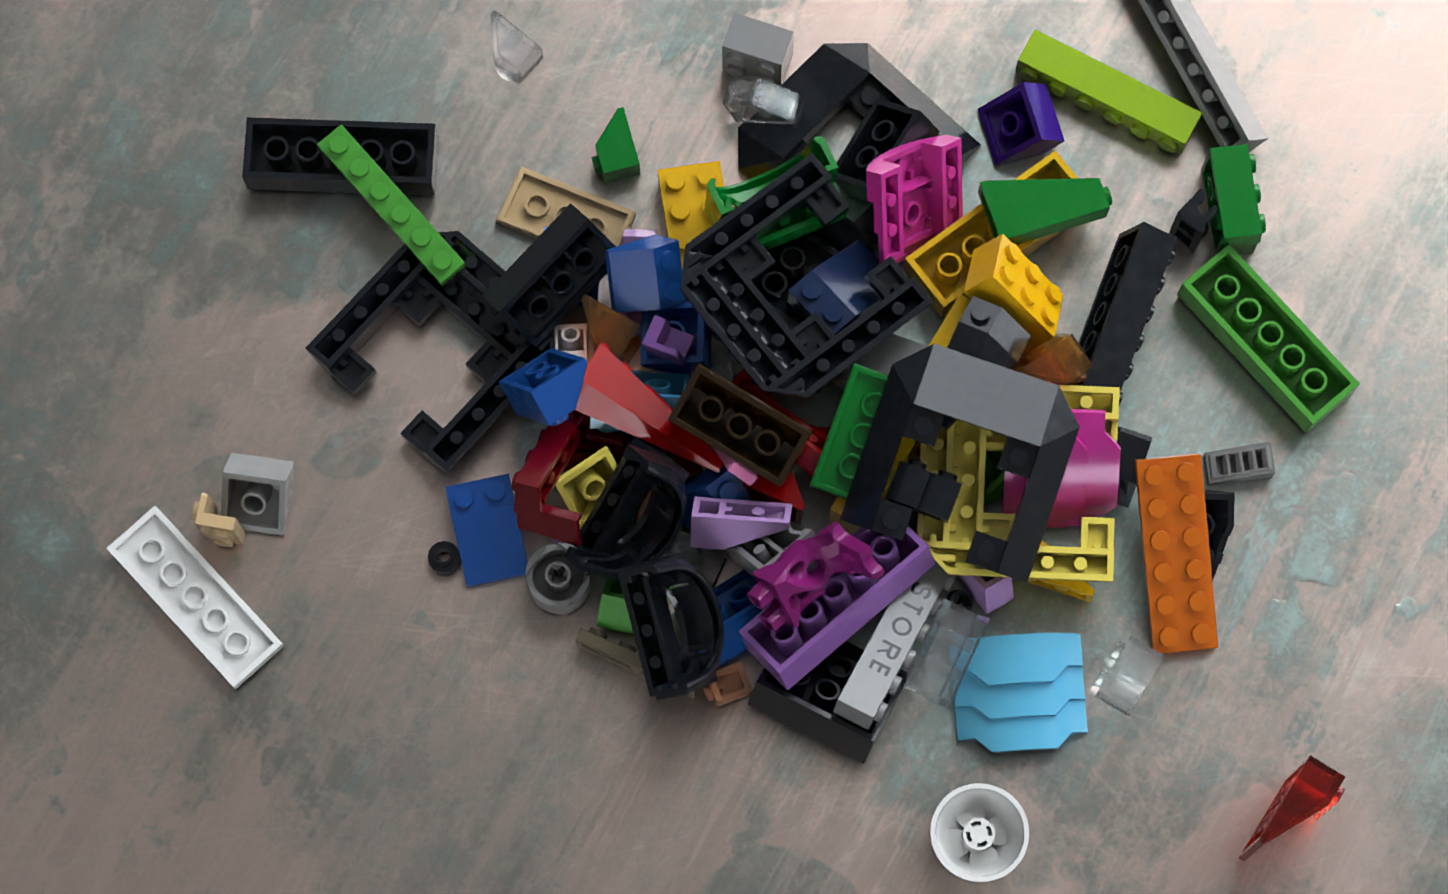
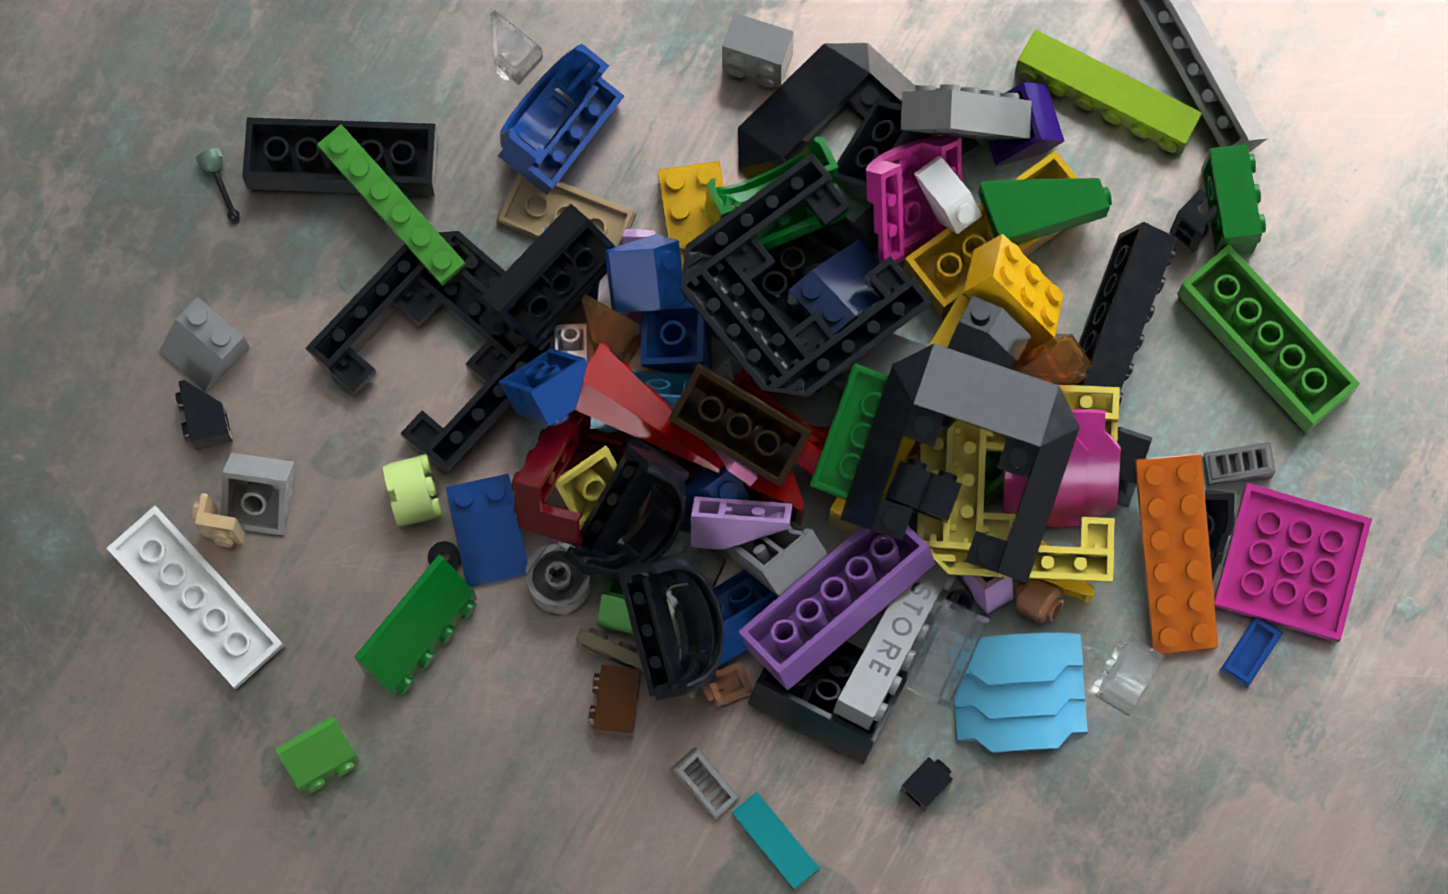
green slope [591,107,641,184] -> none
medium lavender panel [642,315,695,366] -> none
clear slope [723,76,800,124] -> none
magenta hips [747,521,885,632] -> none
white piece [930,783,1029,882] -> none
clear red slope [1239,755,1345,861] -> none
none -> light grey slope [159,296,249,392]
none -> black slope [175,380,233,450]
none -> hinge [196,148,240,222]
none -> bright green slope [275,716,359,793]
none -> green slope [354,554,477,698]
none -> yellowish green brick [383,454,443,527]
none -> blue piece [498,44,624,195]
none -> reddish brown brick [588,665,641,739]
none -> light grey slope [670,748,739,820]
none -> teal tile [731,792,819,890]
none -> light grey brick [901,84,1032,140]
none -> black brick [901,757,953,812]
none -> white slope [914,156,982,234]
none -> nougat head [1014,579,1064,625]
none -> dark pink plate [1214,483,1372,643]
none -> blue tile [1220,617,1283,688]

